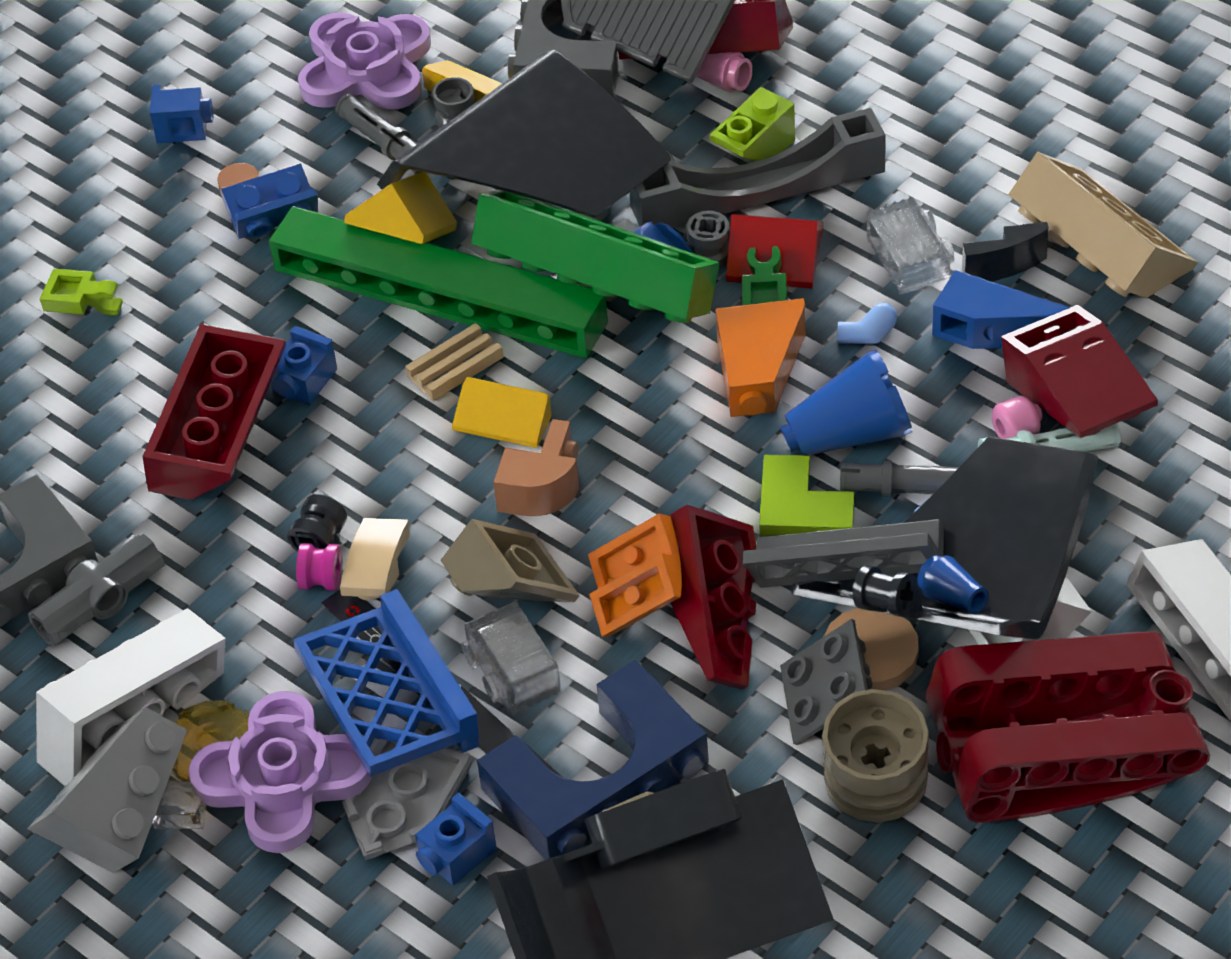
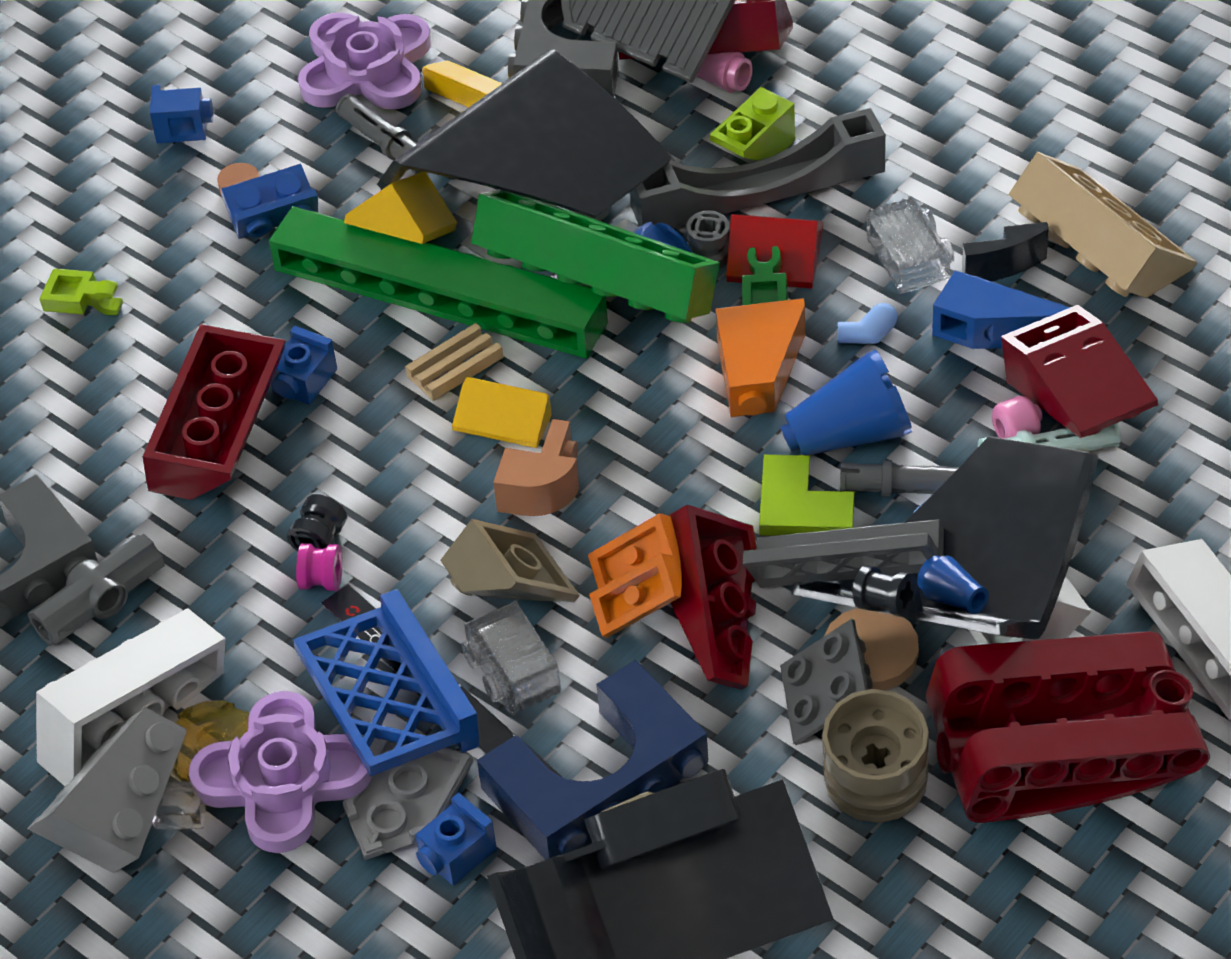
tan slope [340,518,410,600] -> none
dark grey wheel [432,77,475,129] -> none

